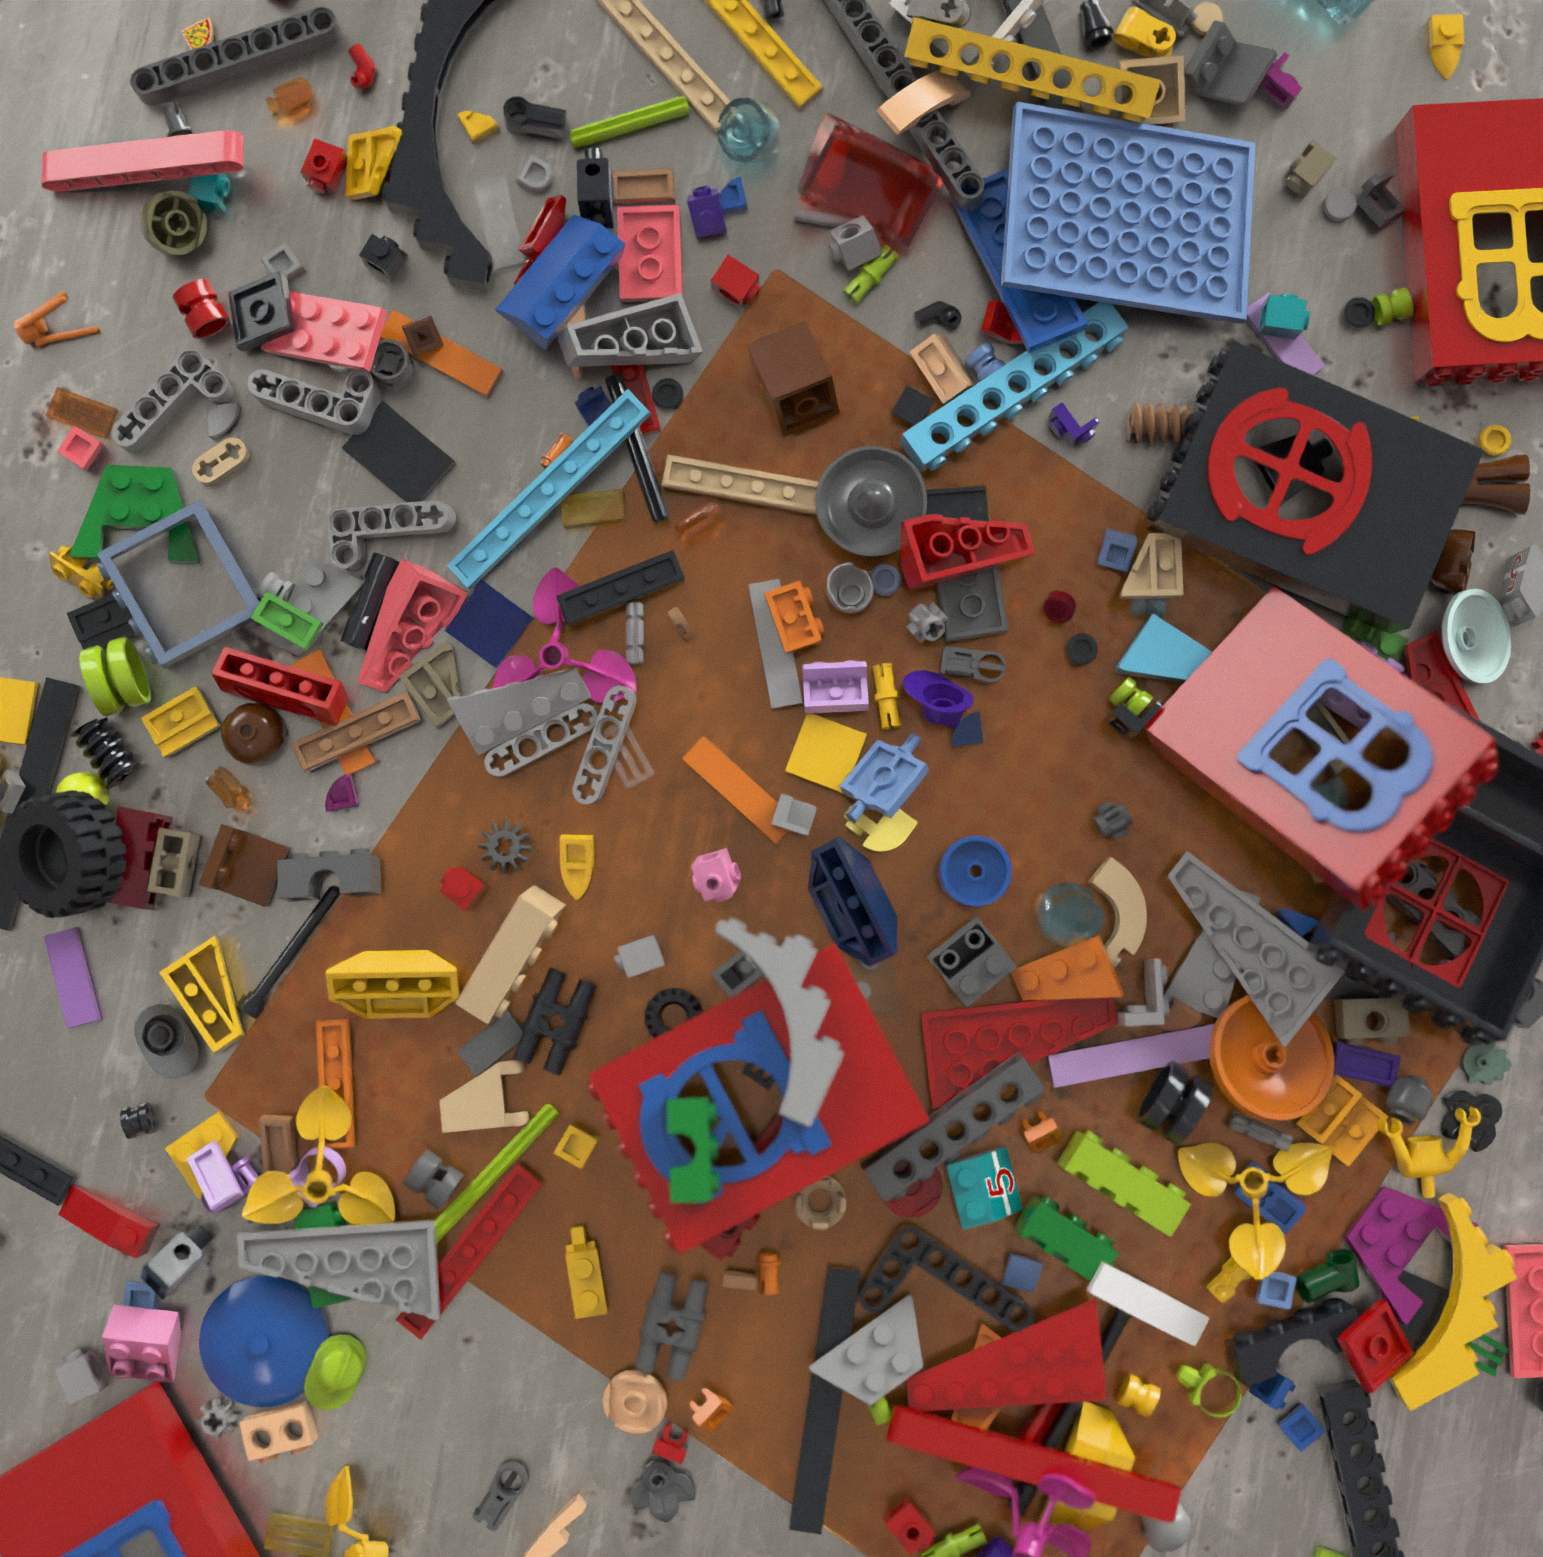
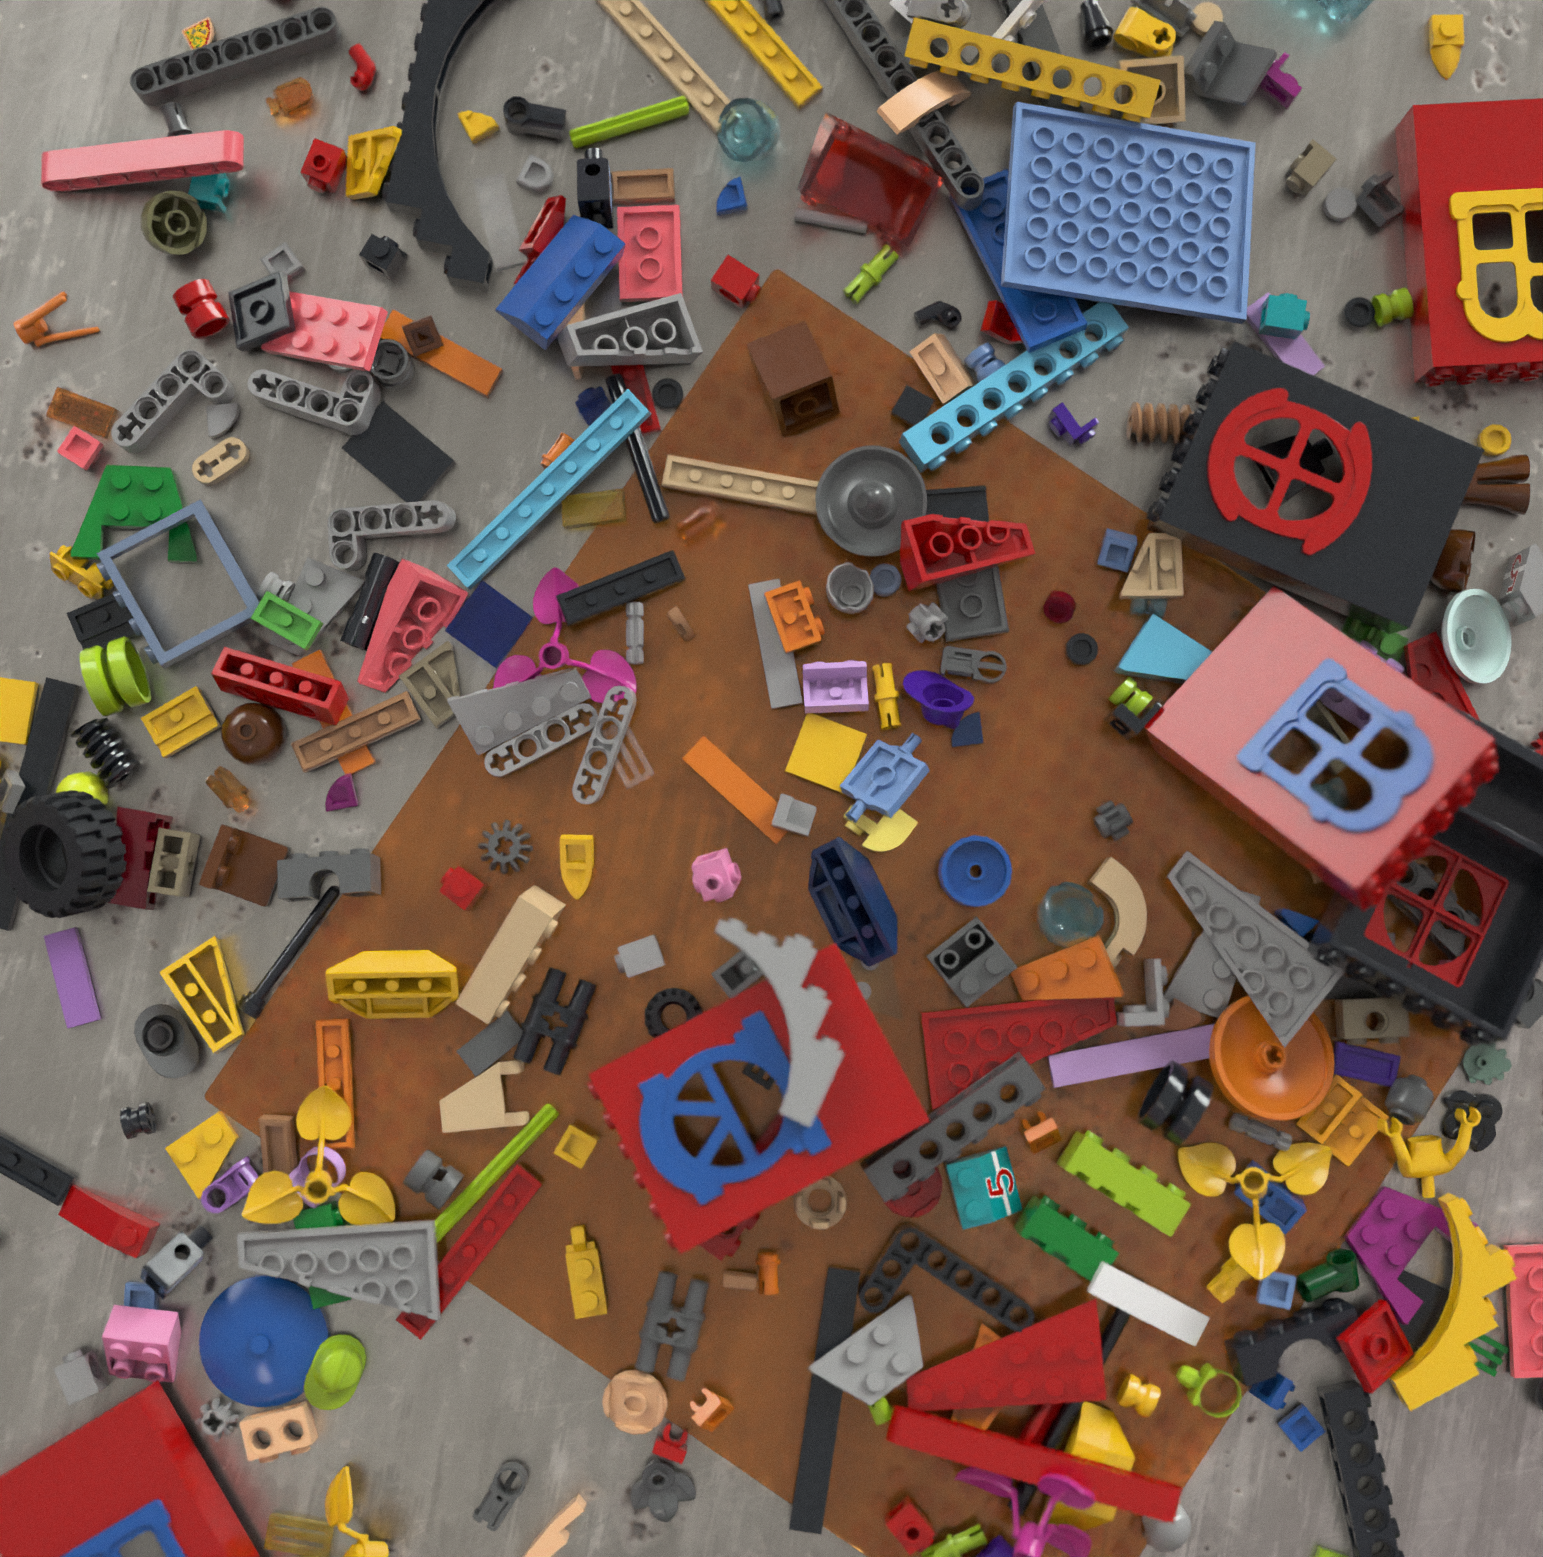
lavender tile [186,1141,244,1213] -> none
green arch [667,1097,720,1203] -> none
dark purple bracket [687,185,727,238] -> none
light grey brick [829,215,882,270] -> none
medium blue slope [1002,1253,1043,1293] -> none

